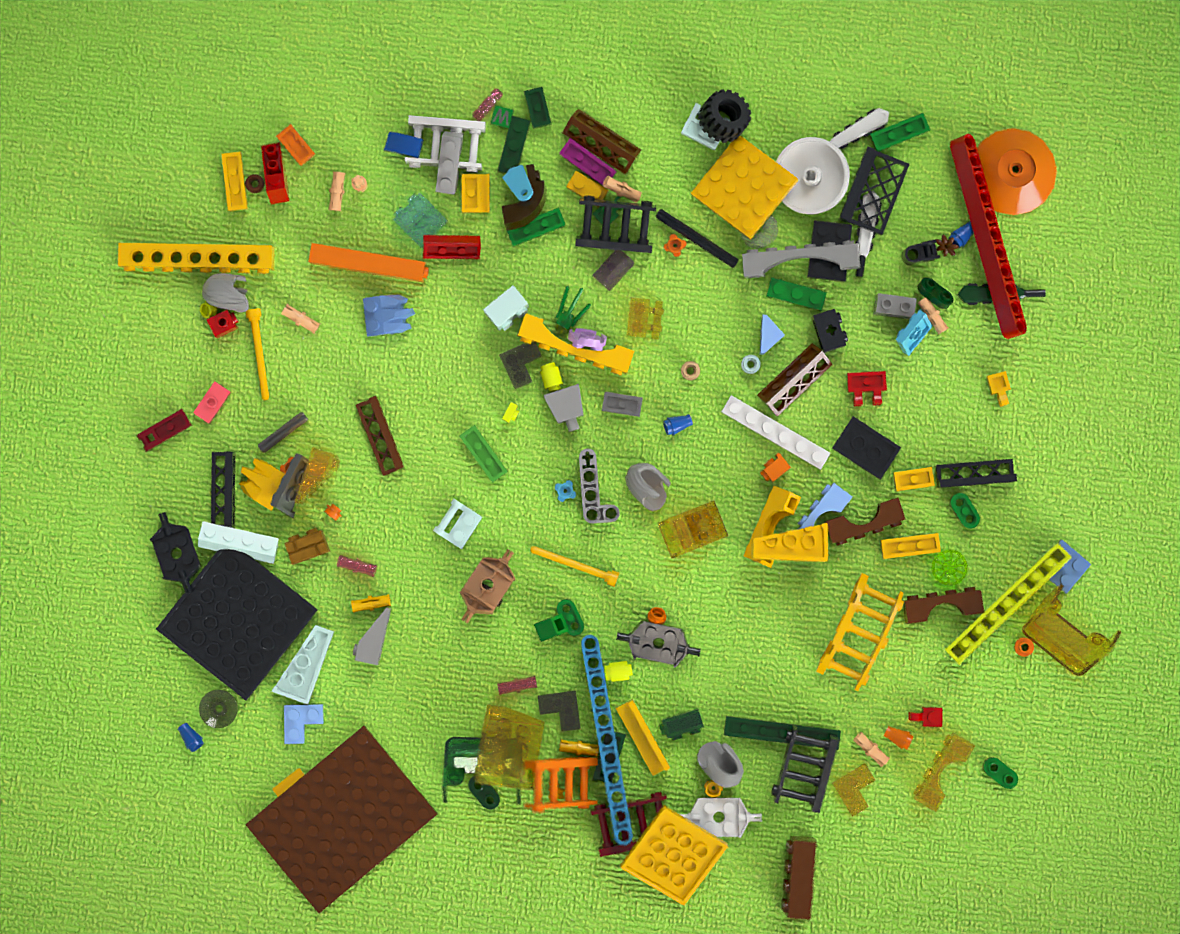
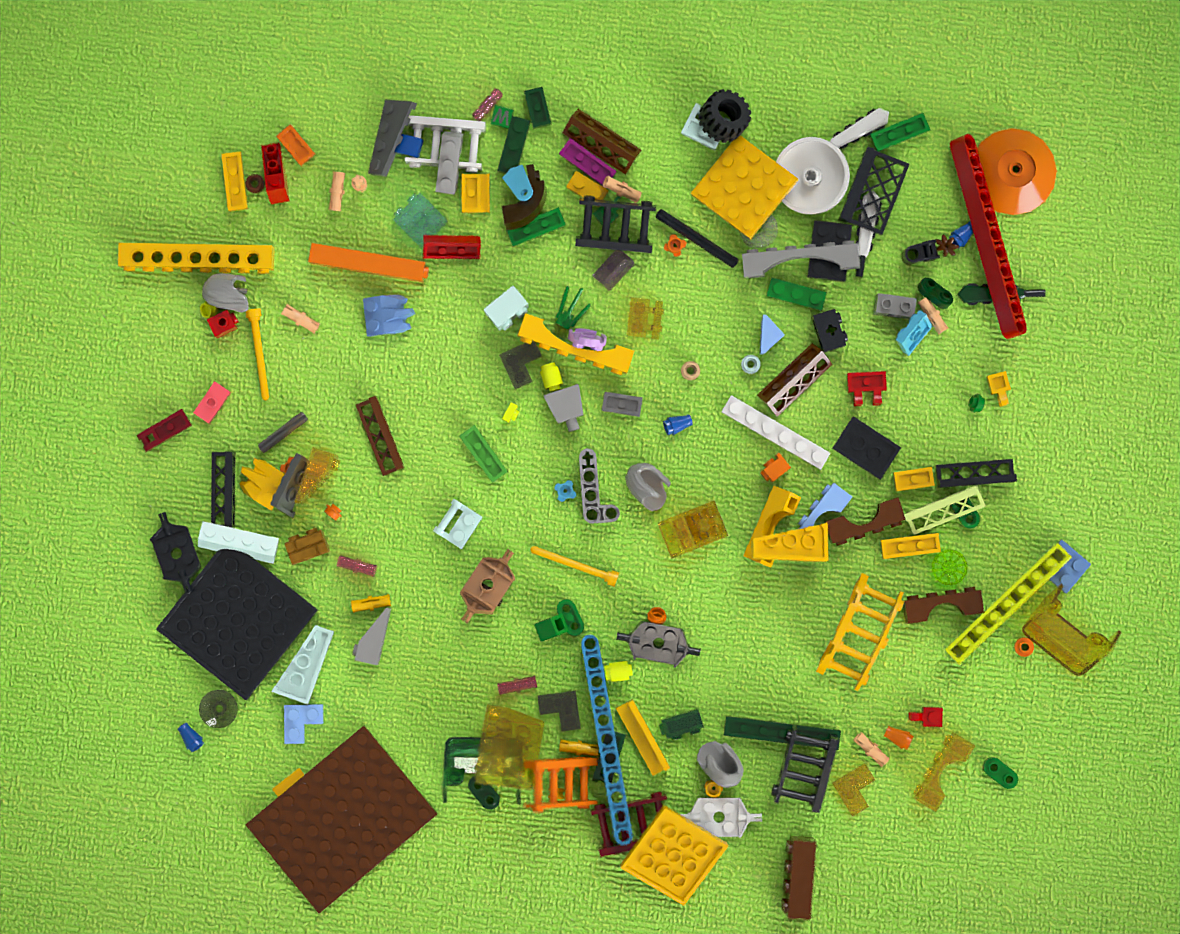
none -> dark grey wing [368,100,417,177]
none -> yellowish green fence [904,485,986,535]
none -> green plate [968,394,985,413]

